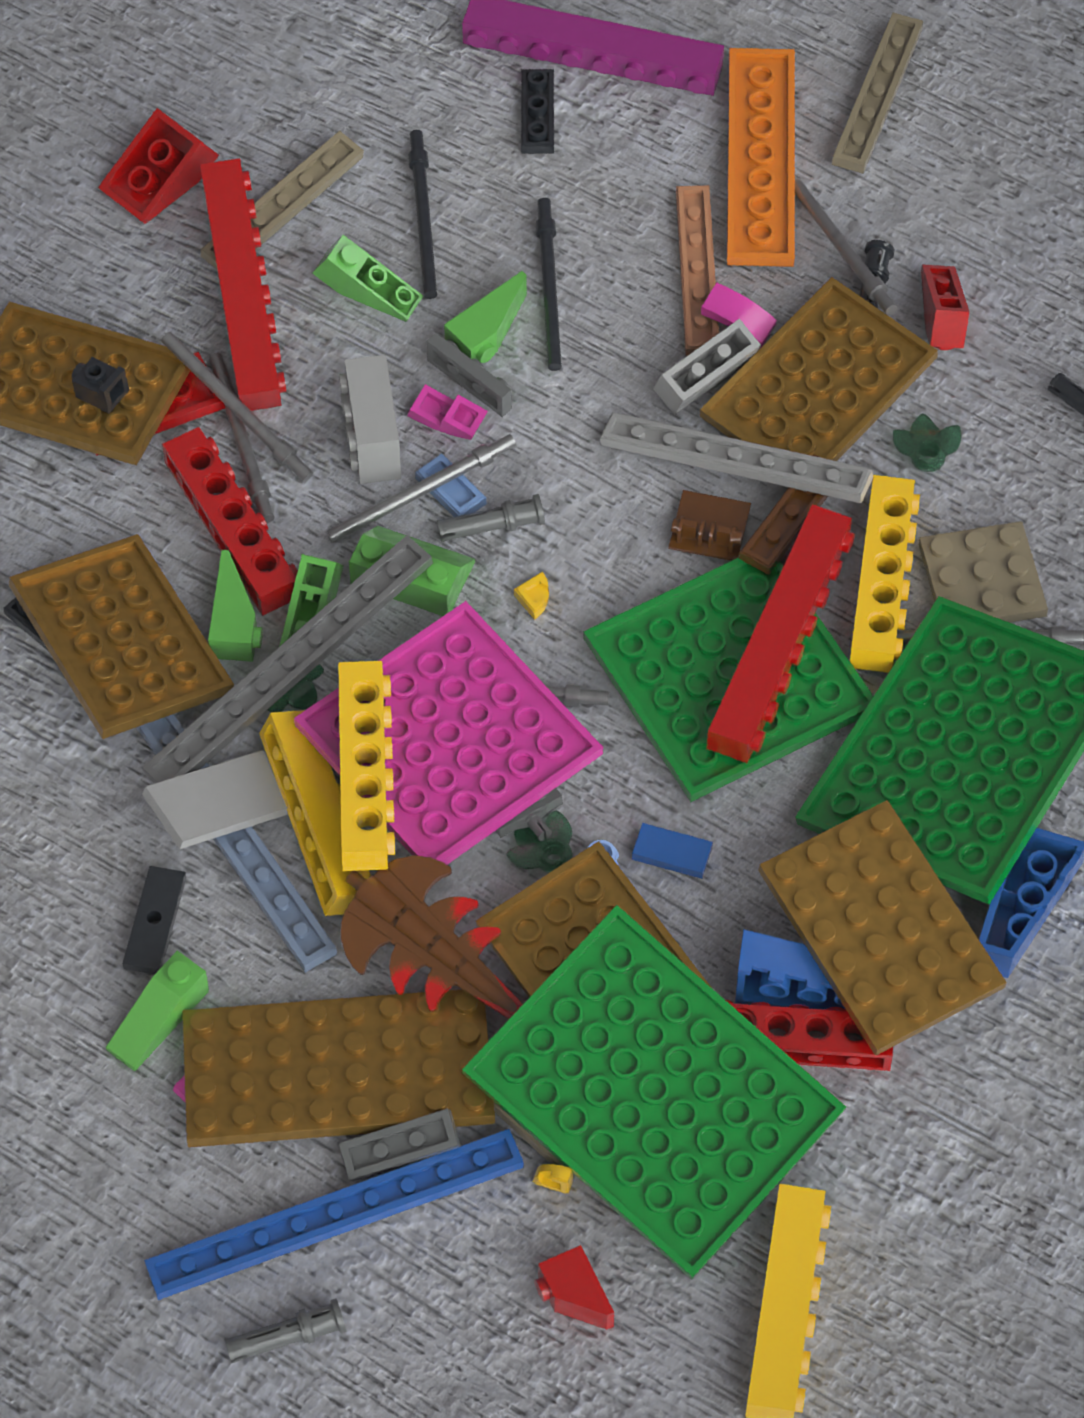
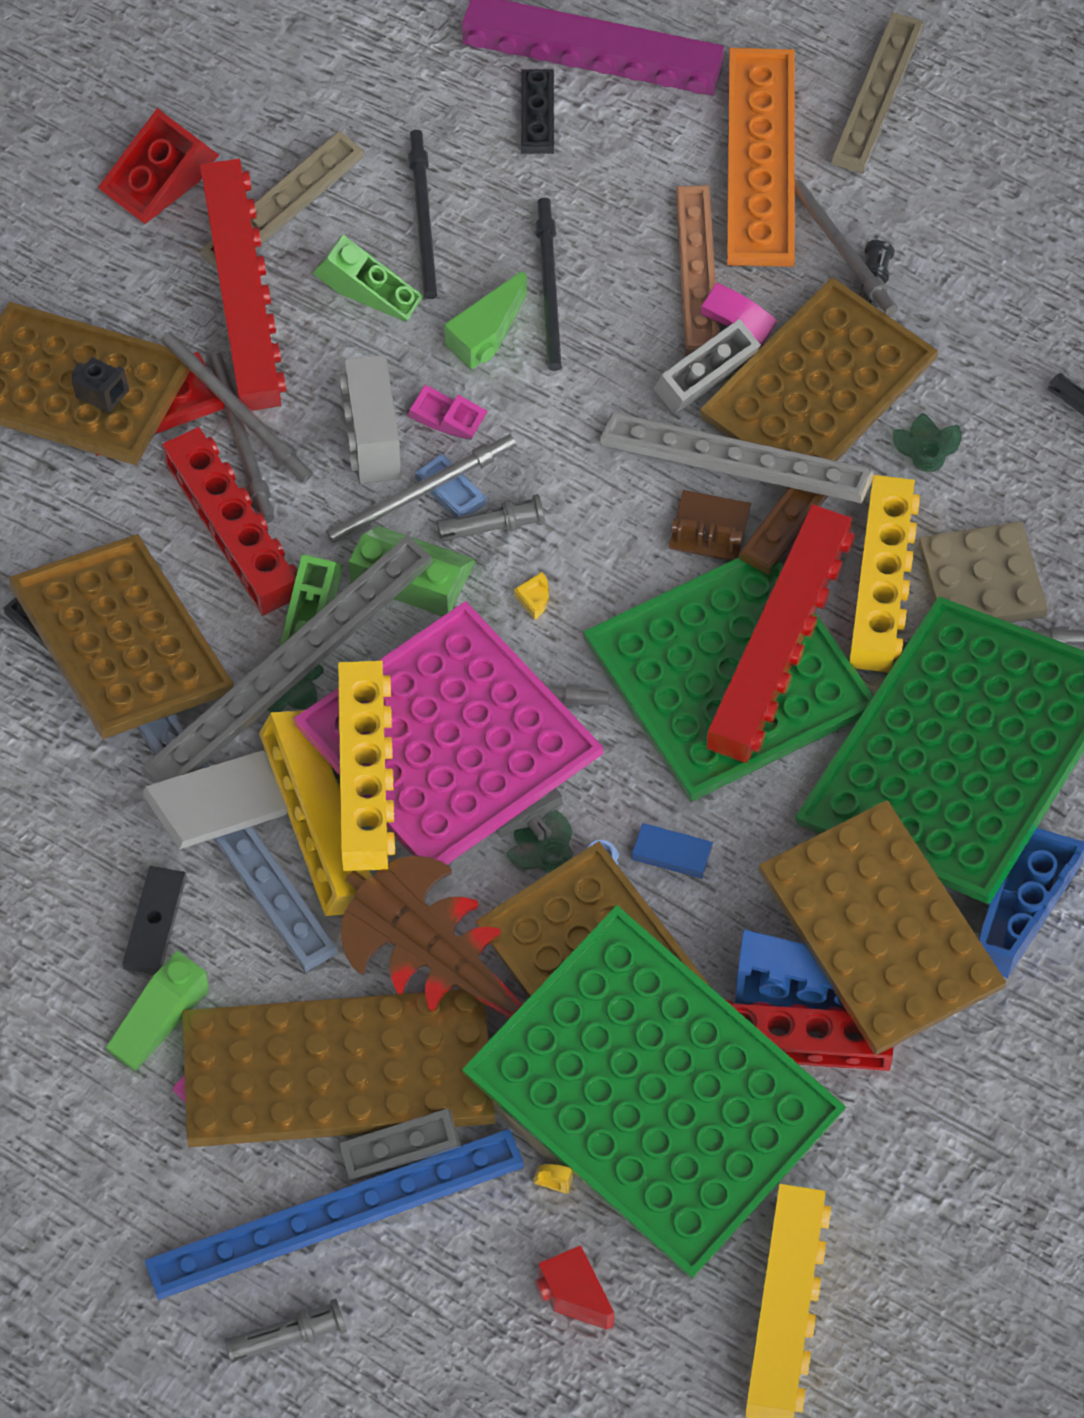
bright green slope [208,550,263,662] -> none
dark grey plate [426,333,512,417] -> none
red slope [921,264,970,350] -> none

